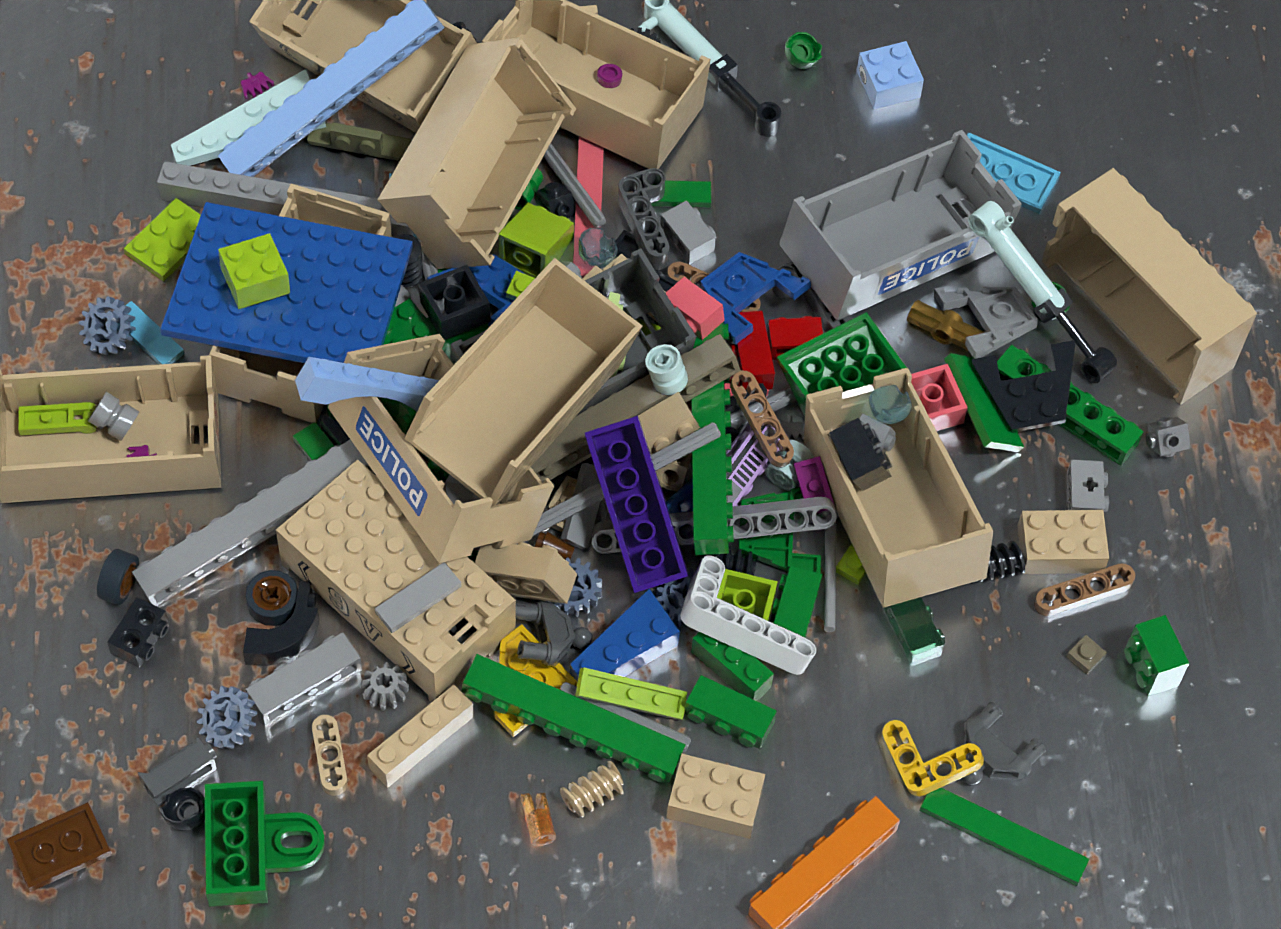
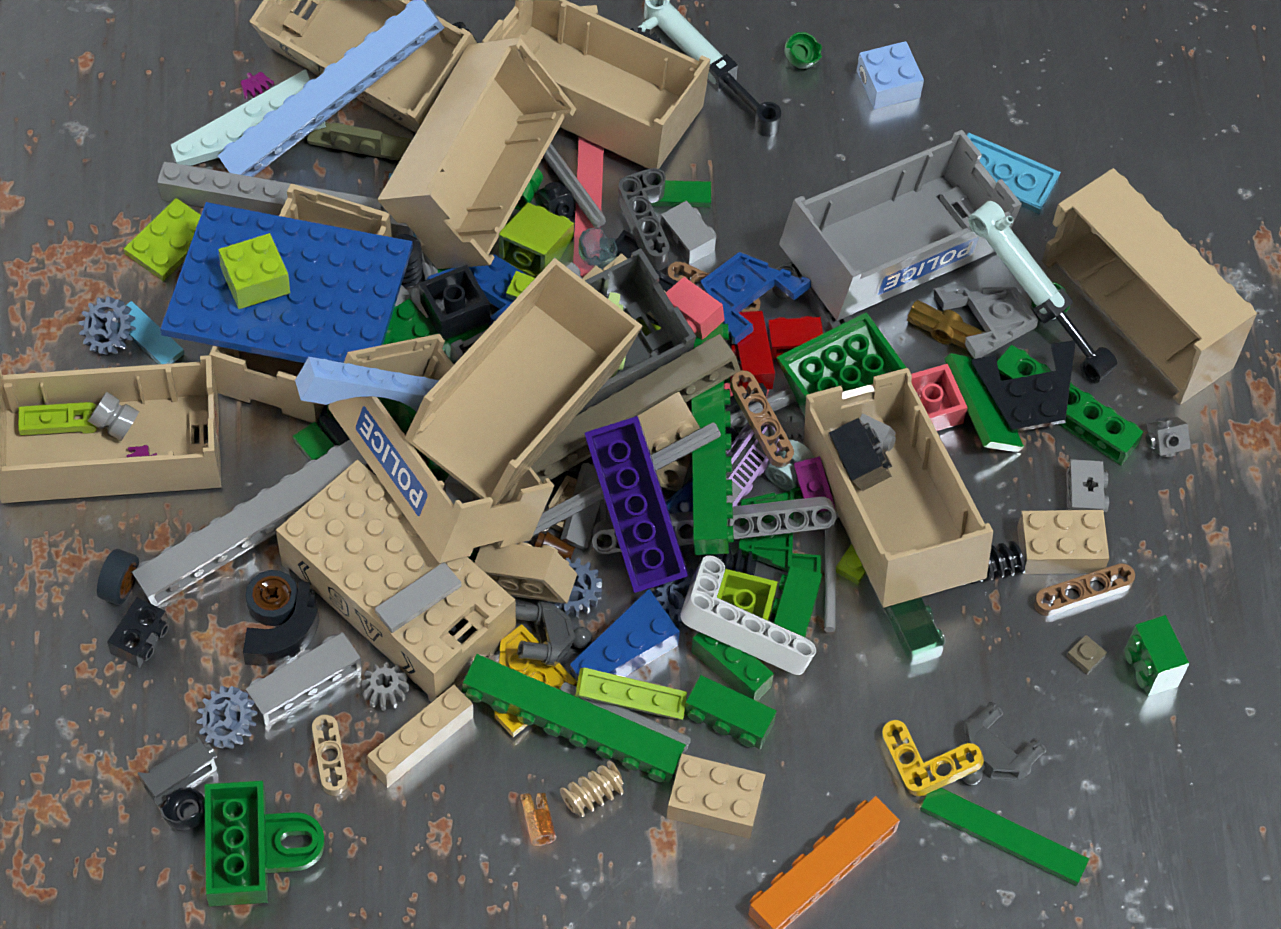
reddish brown plate [7,802,112,892] -> none
magenta tile [597,64,623,88] -> none
light aqua wheel [645,344,688,395] -> none
clear light blue hair [869,385,912,424] -> none

